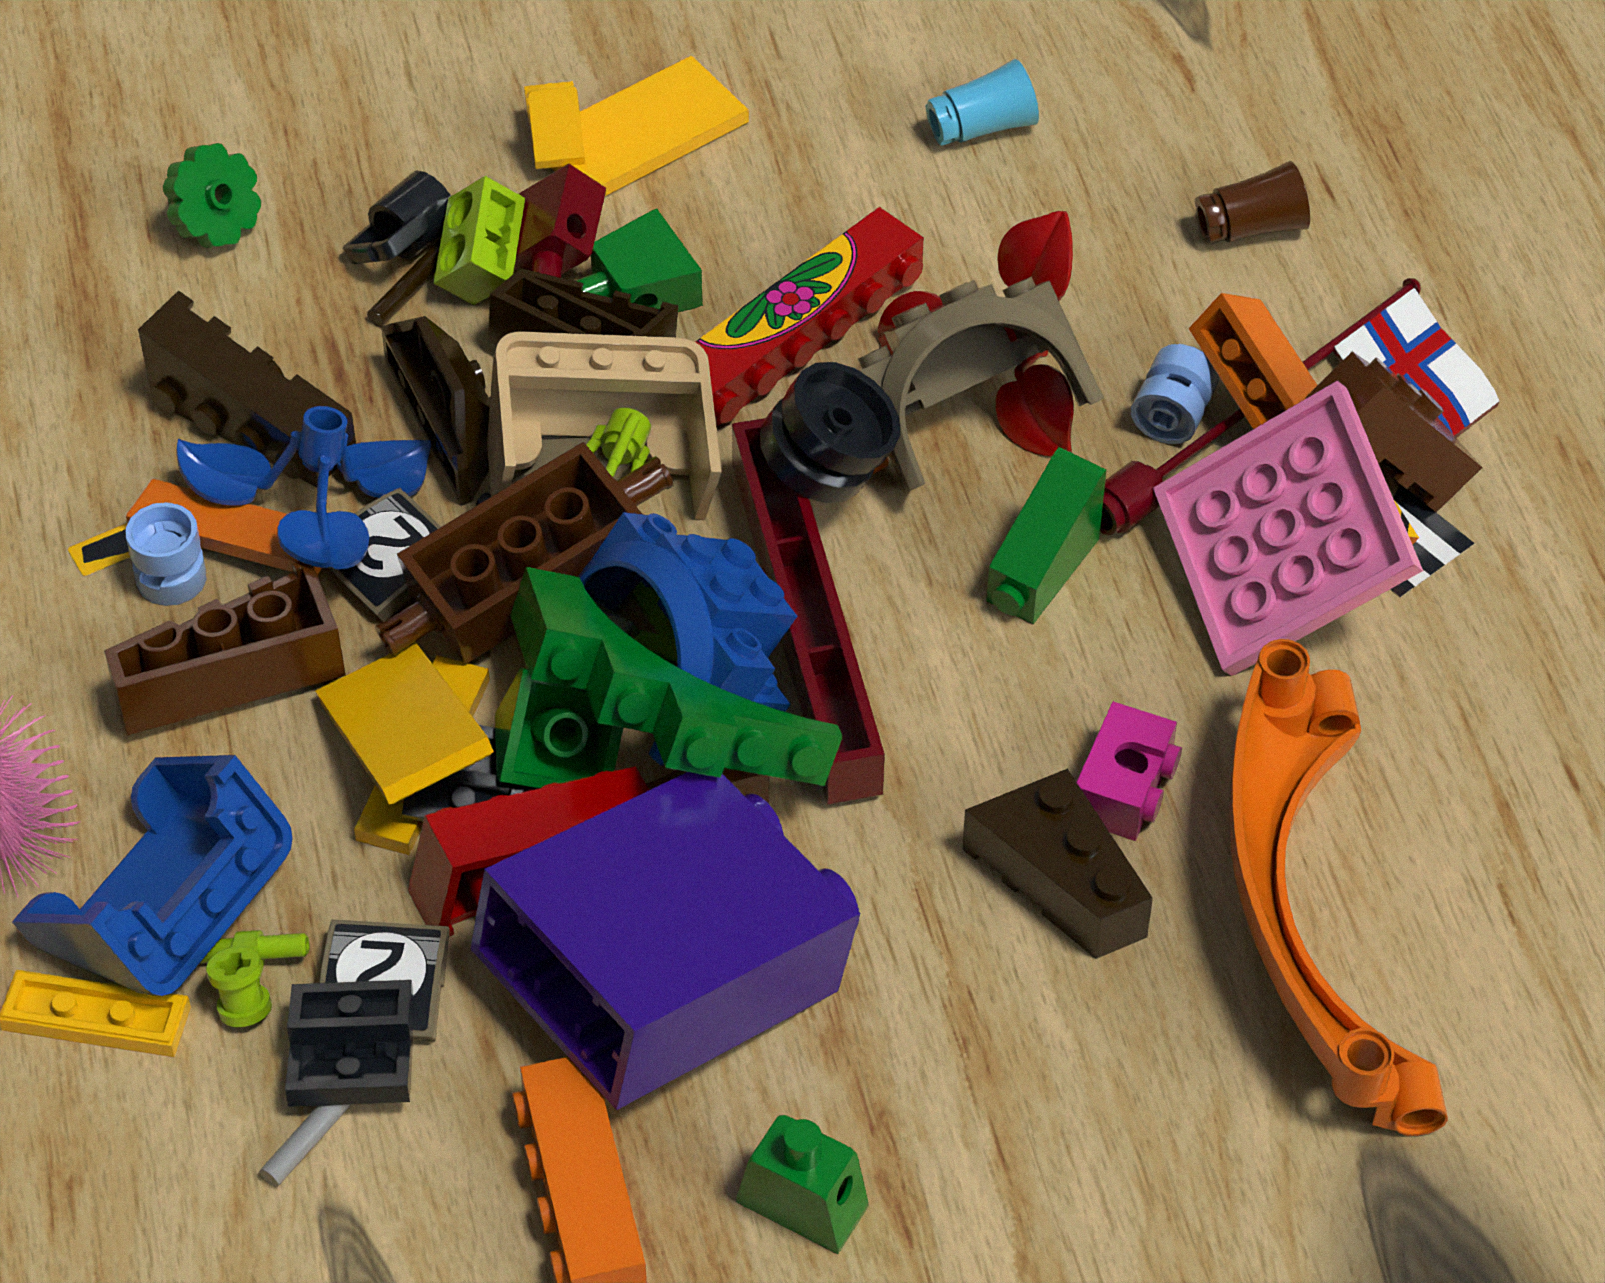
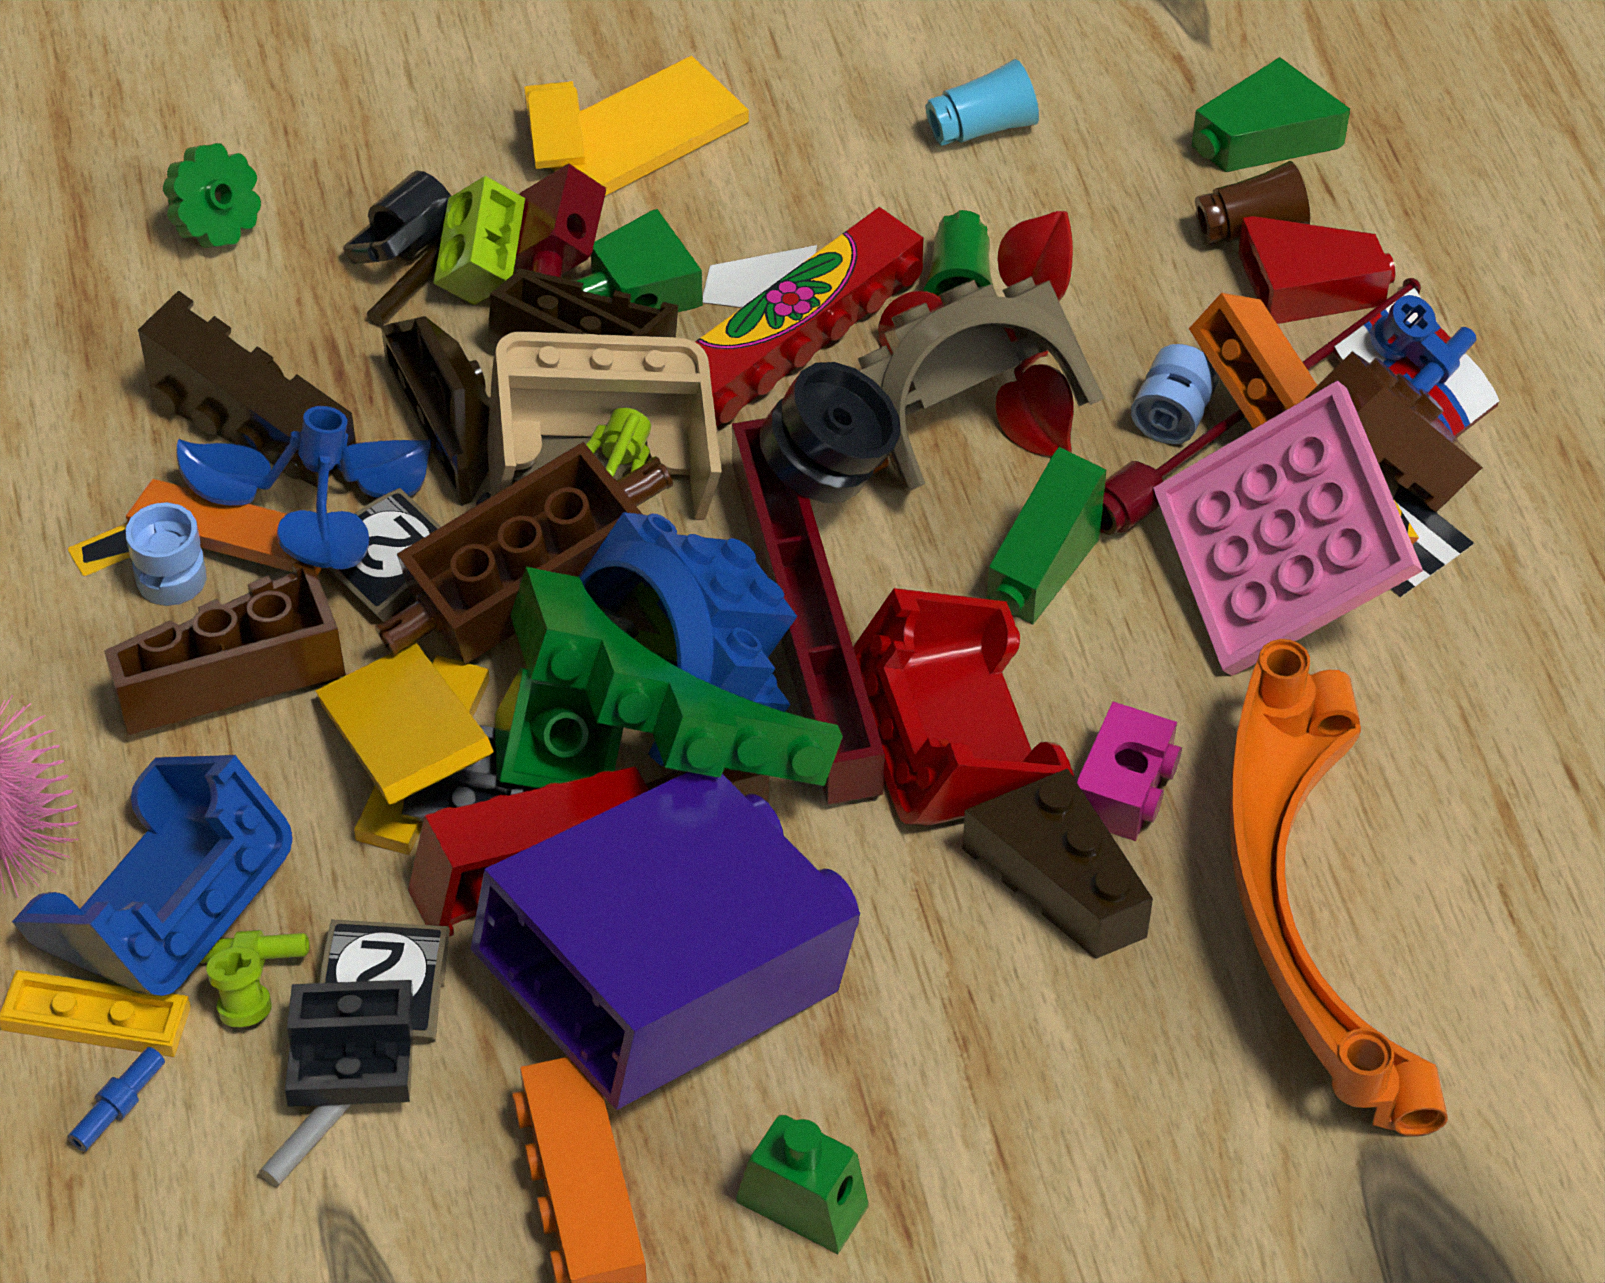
none -> blue bar [67,1047,165,1152]
none -> white sticker [703,245,817,308]
none -> red windscreen [853,588,1074,826]
none -> green plant [923,210,994,296]
none -> green slope [1191,57,1350,172]
none -> red slope [1238,216,1396,324]
none -> blue piece [1370,295,1476,393]

